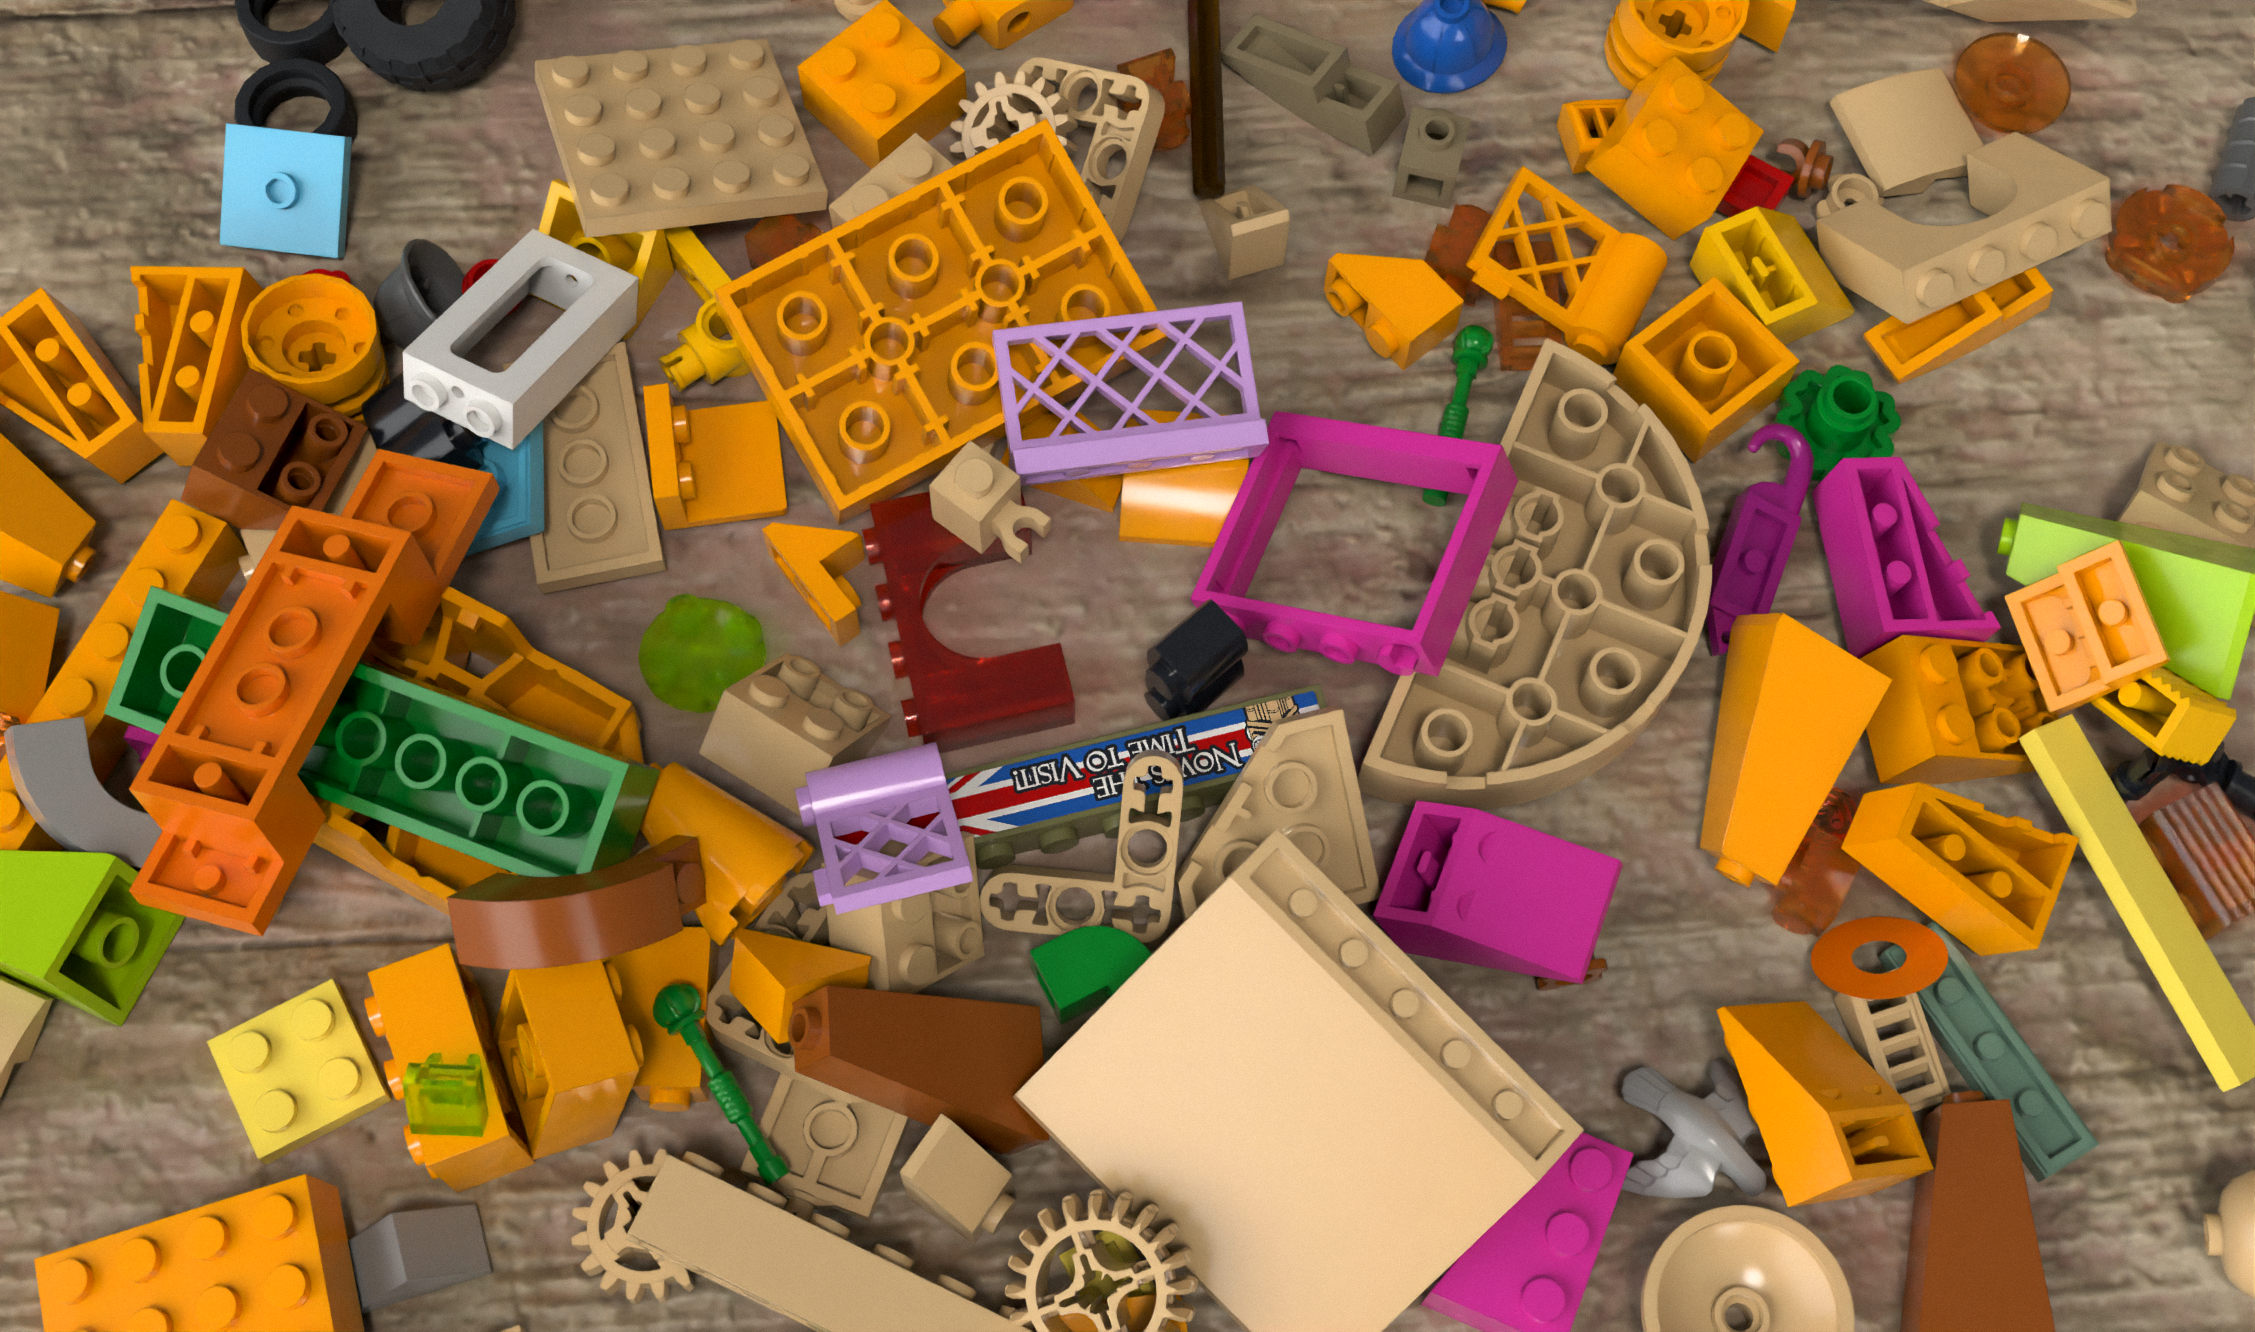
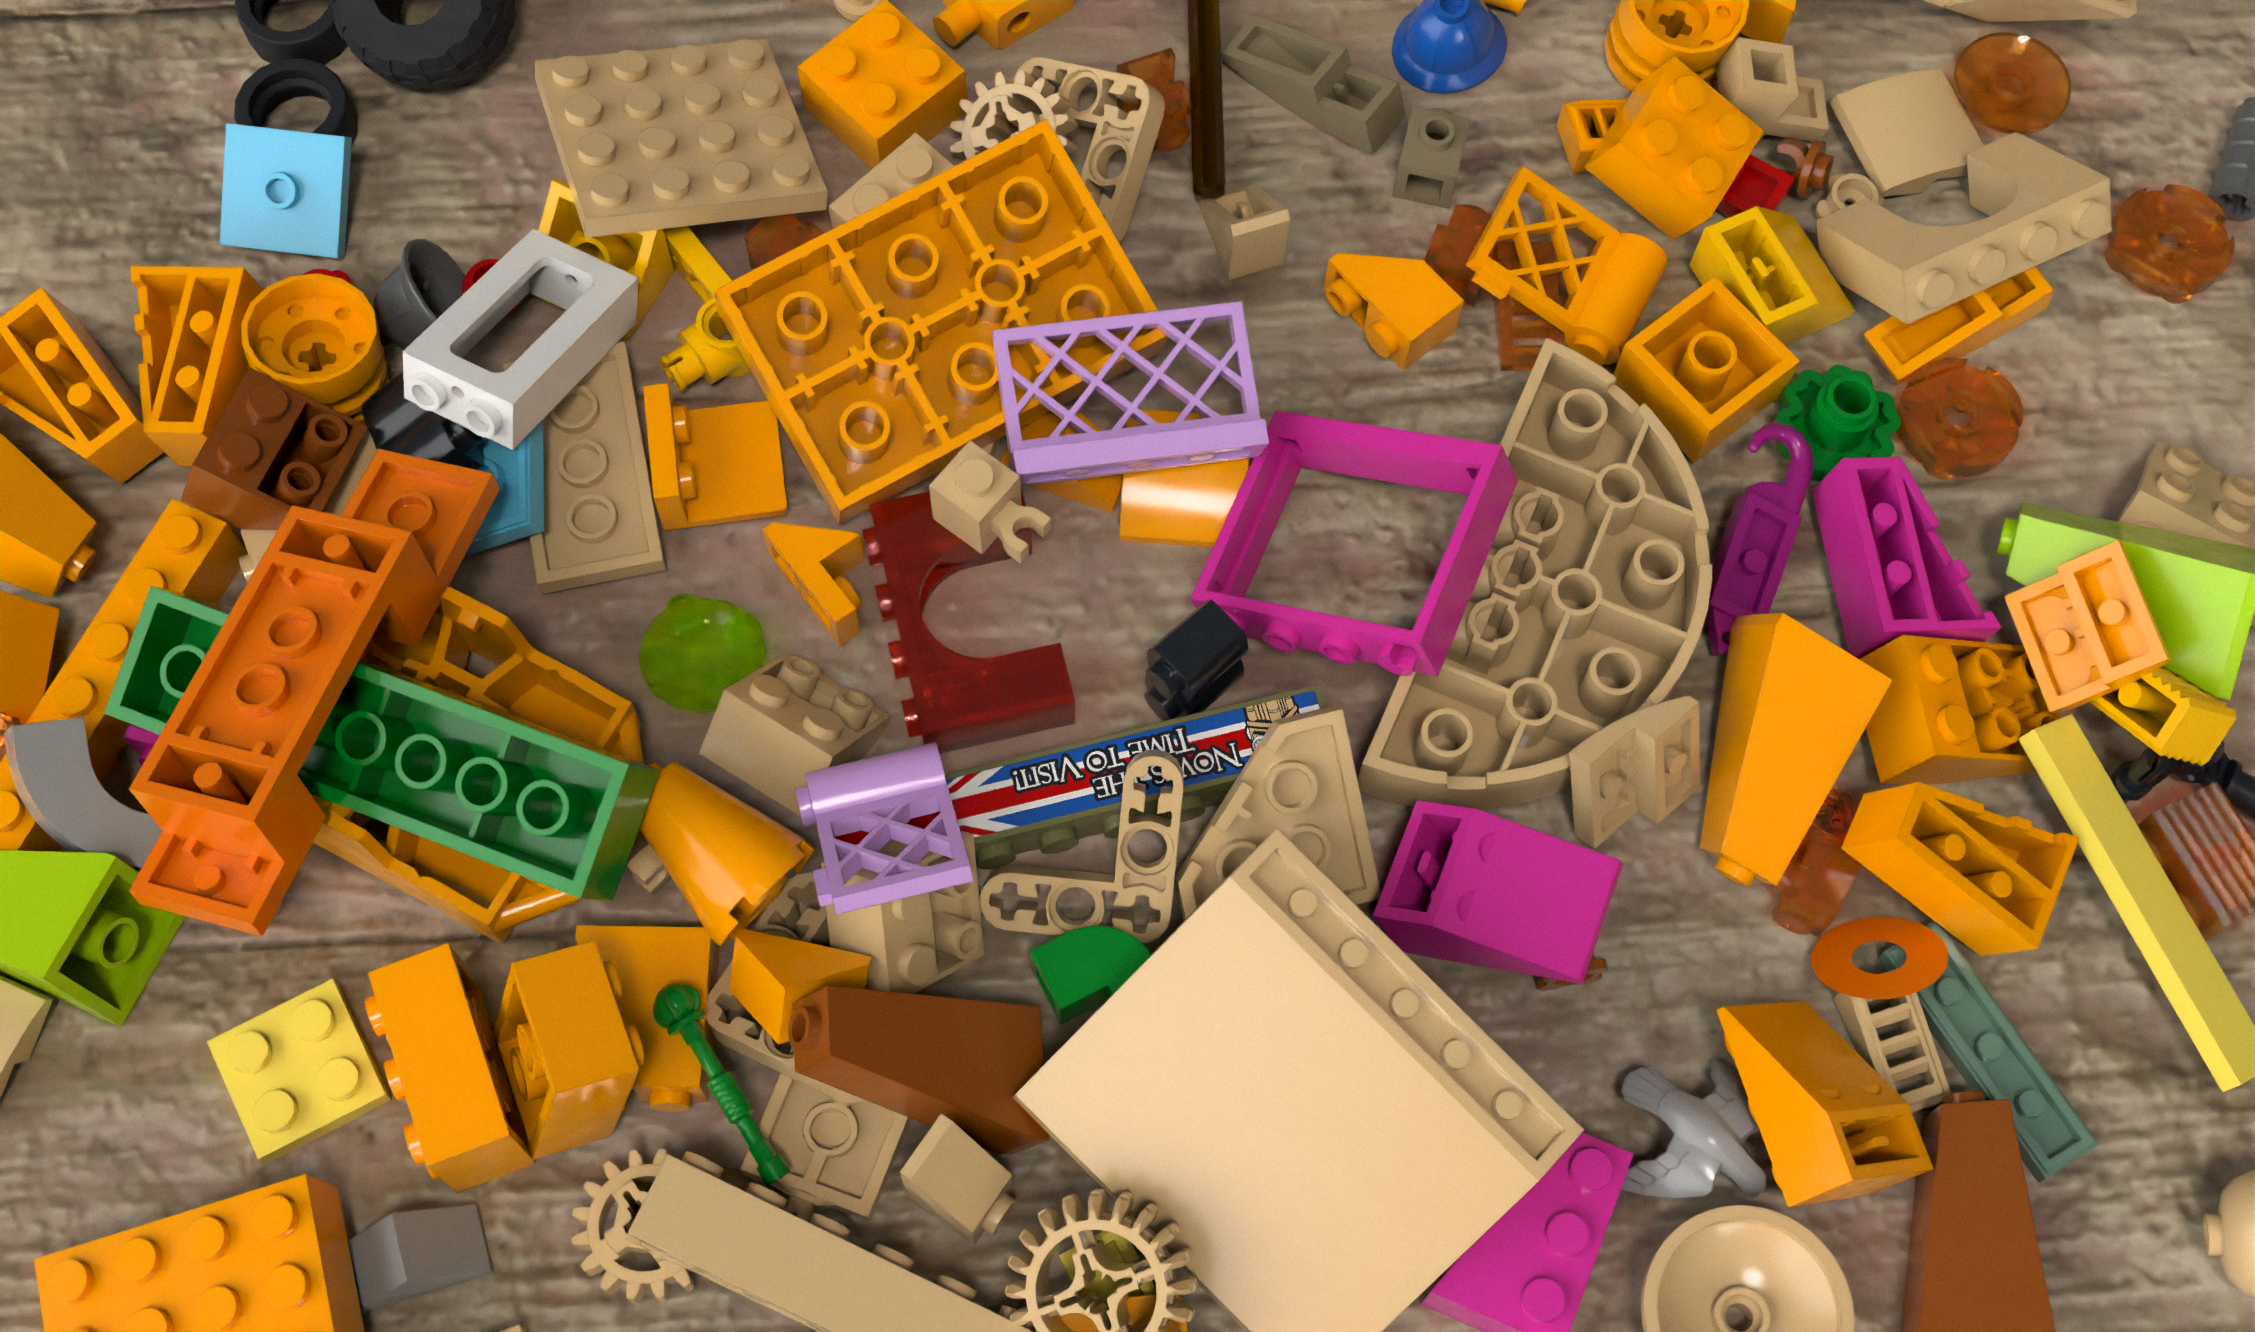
clear neon green tile [402,1053,489,1137] -> none
dark orange arch [447,835,707,969] -> none
green piece [1422,325,1494,507] -> none
none -> tan slope [1569,696,1700,849]
none -> tan brick [1716,37,1829,144]
none -> clear orange plate [1895,357,2023,480]

